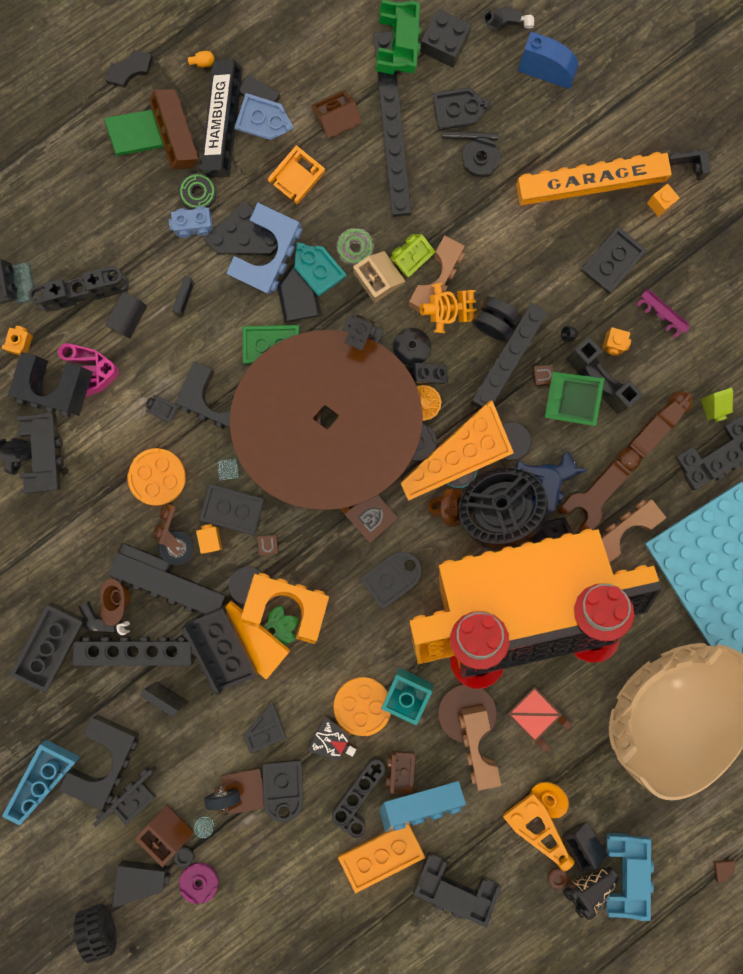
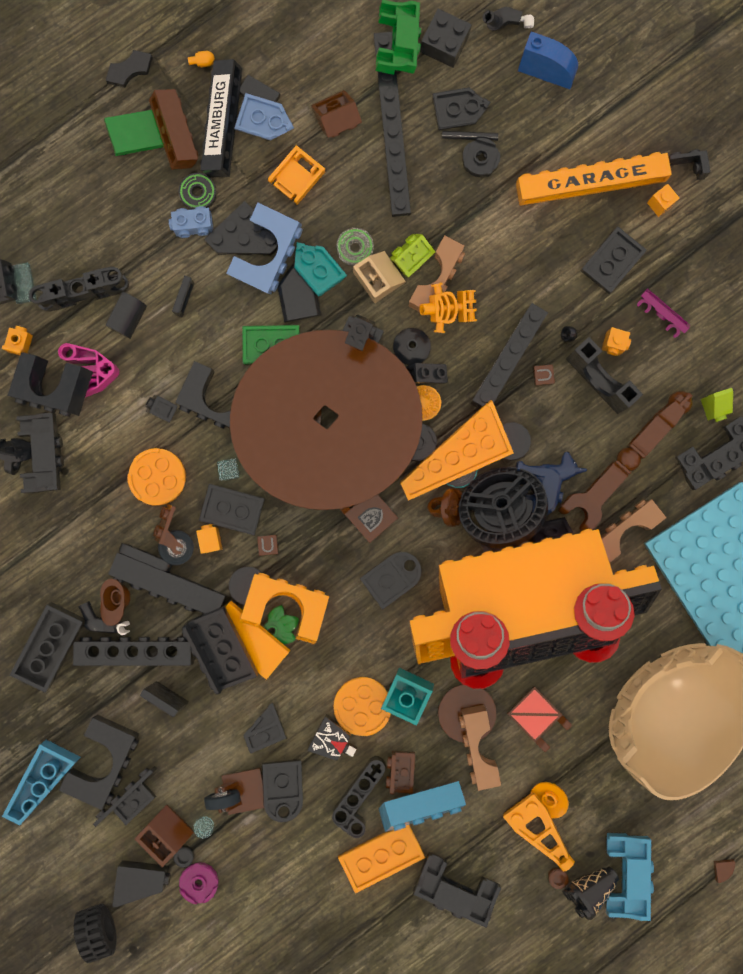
black wheel [472,296,522,342] -> none
green piece [545,372,605,426] -> none
black brick [562,821,607,871] -> none

